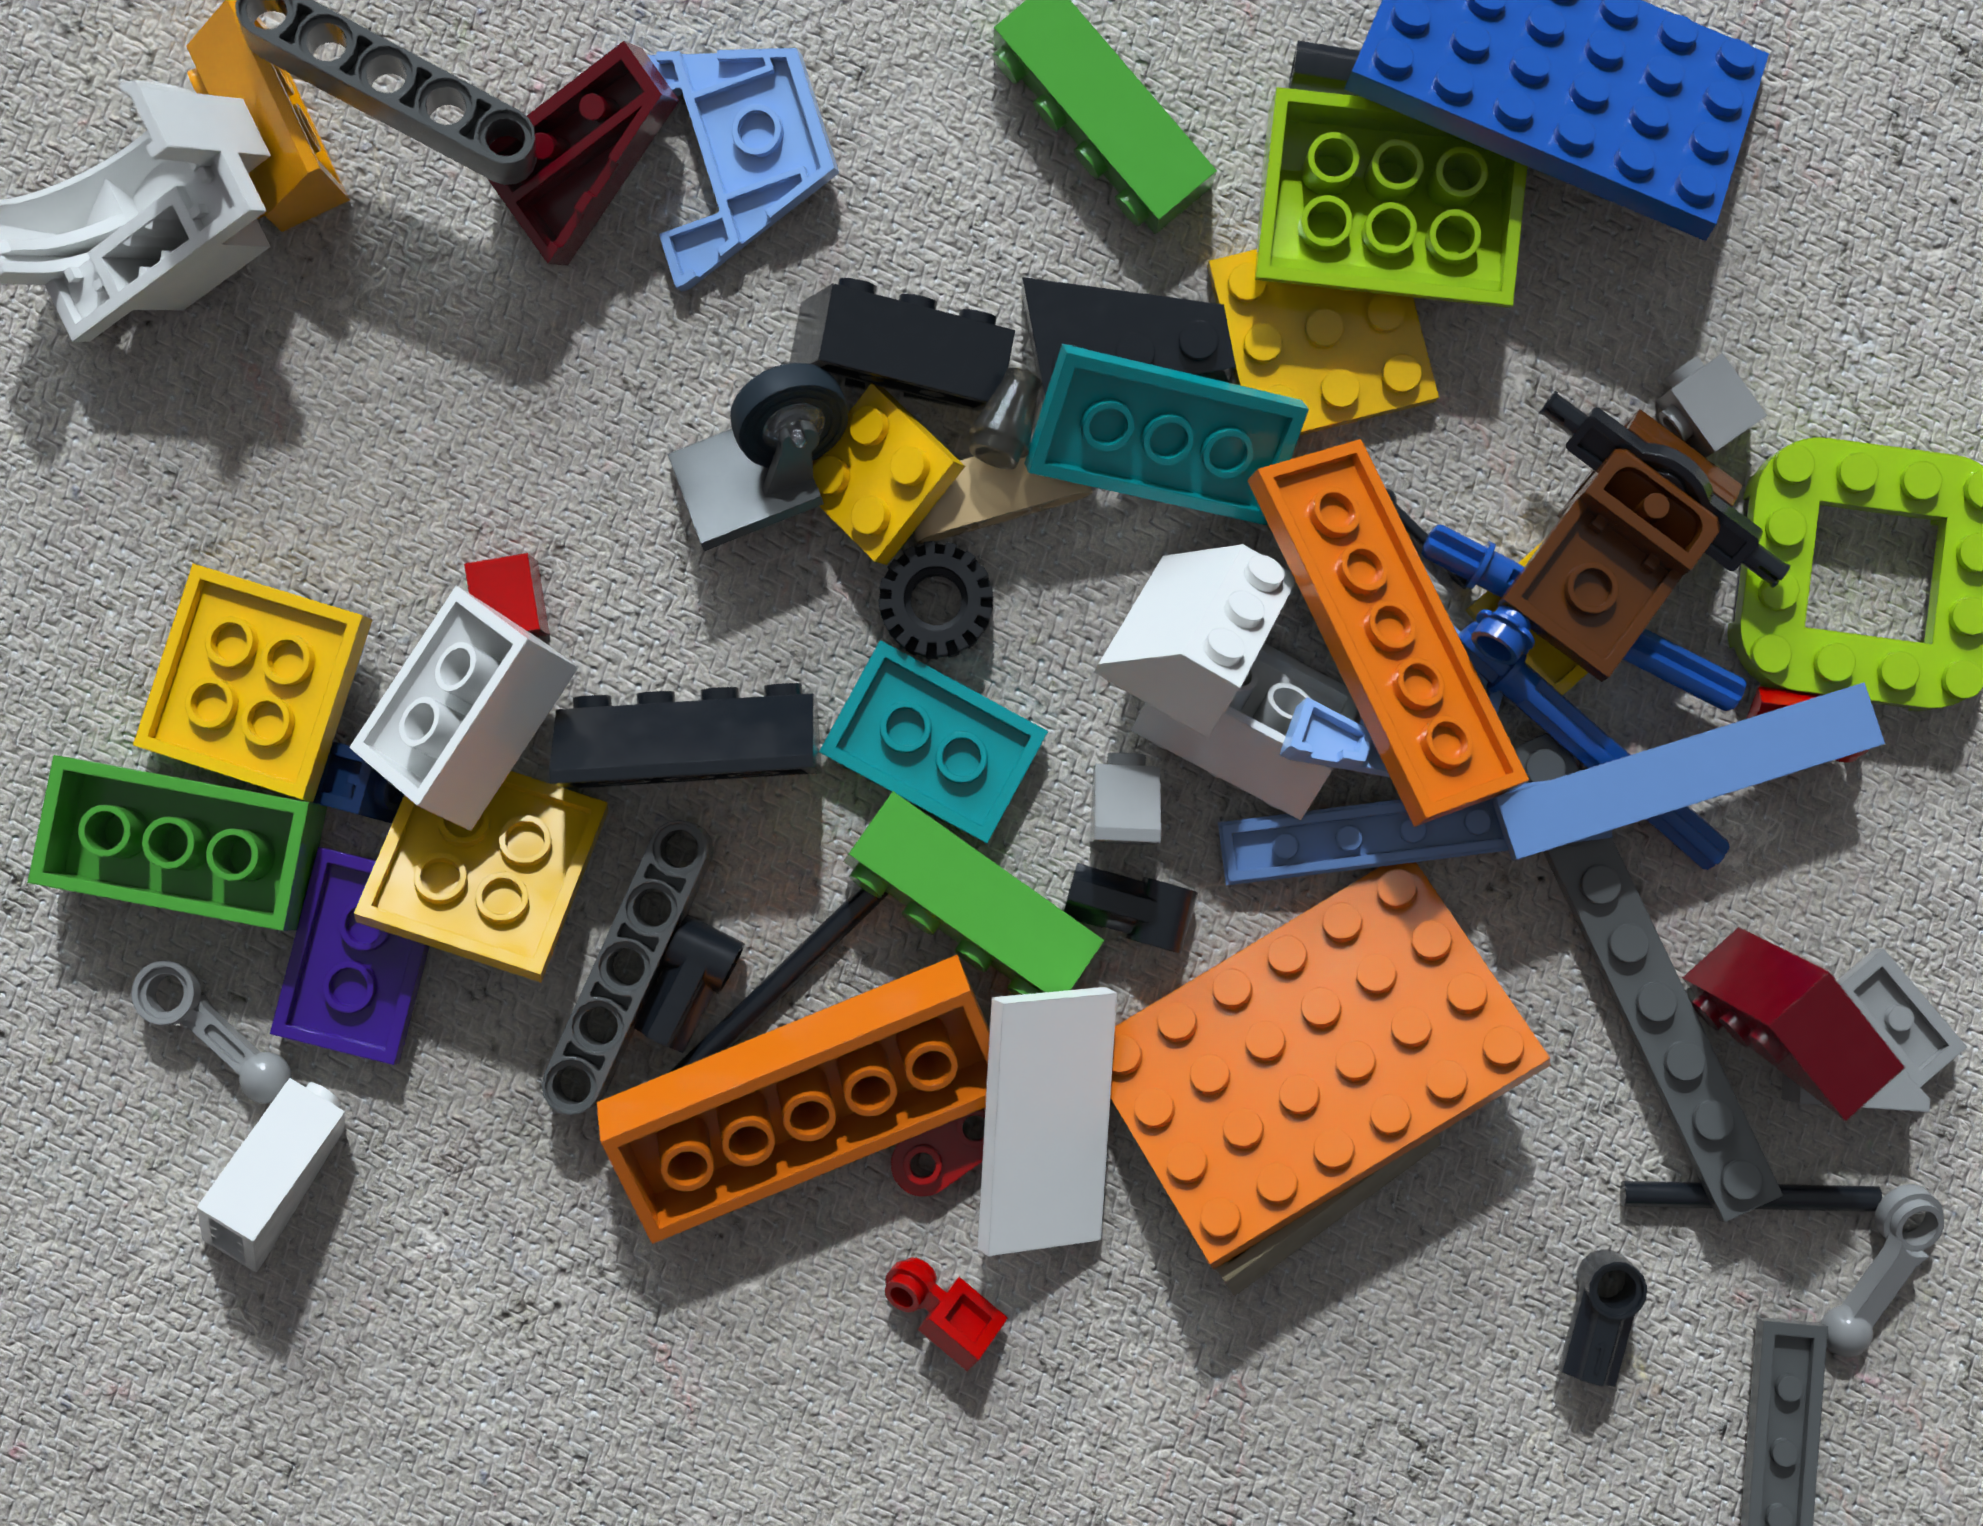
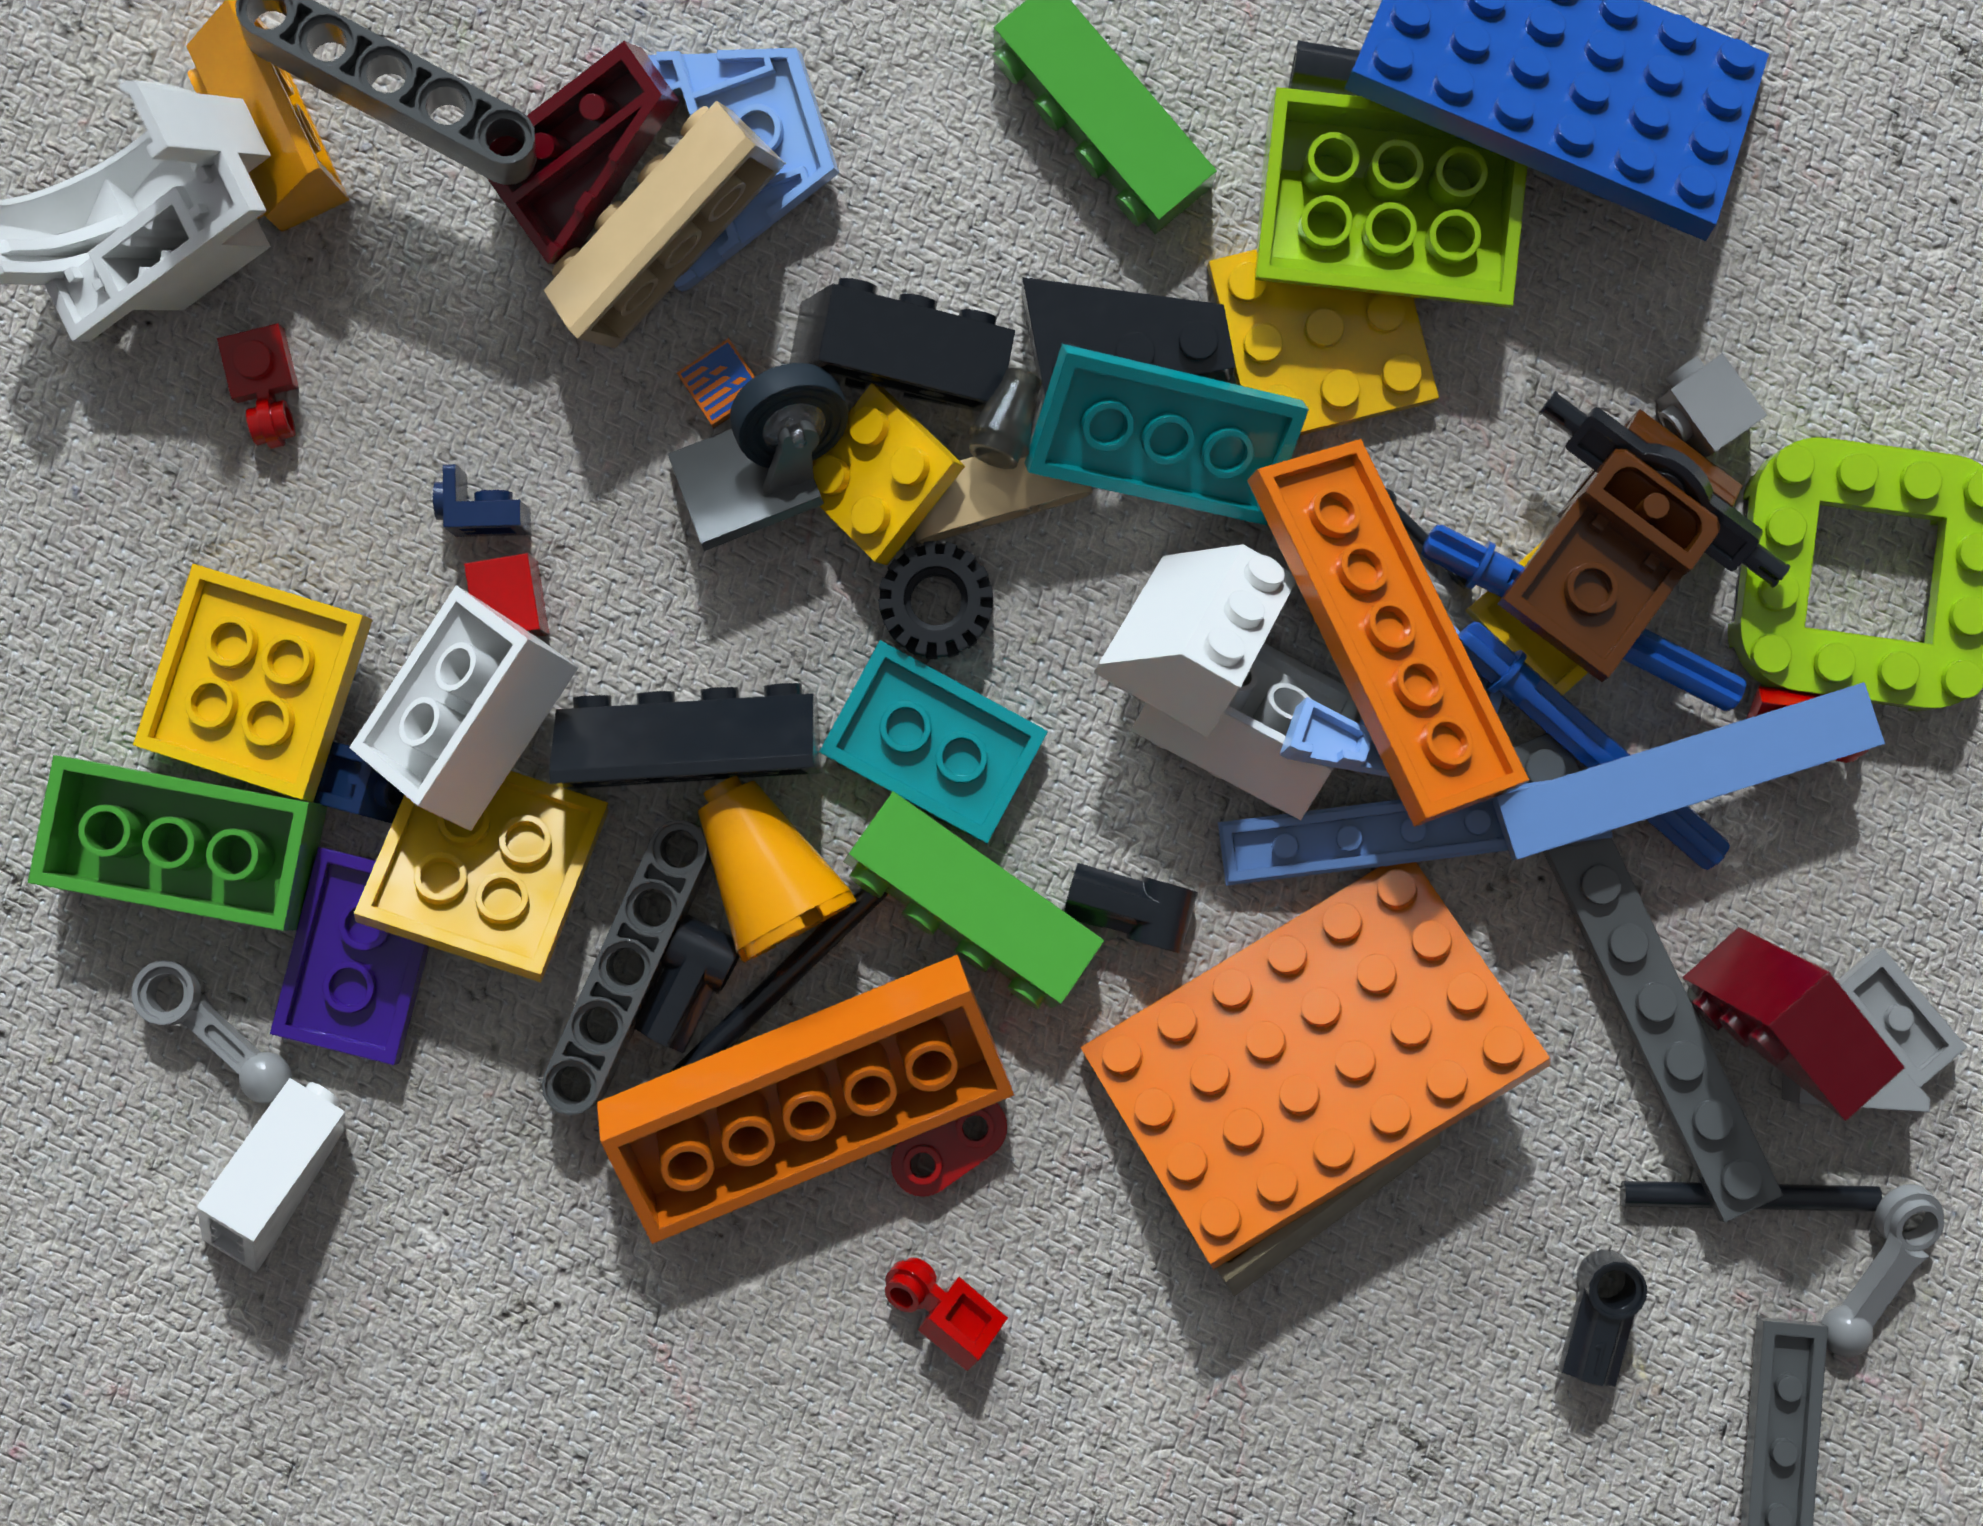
white tile [978,987,1117,1256] -> none
light grey slope [1090,753,1161,845] -> none
blue plate [1471,606,1535,665] -> none
none -> red plate [217,323,299,449]
none -> dark blue bracket [433,464,531,537]
none -> tan slope [544,100,786,348]
none -> tile [677,338,755,428]
none -> light orange cone [698,775,856,963]

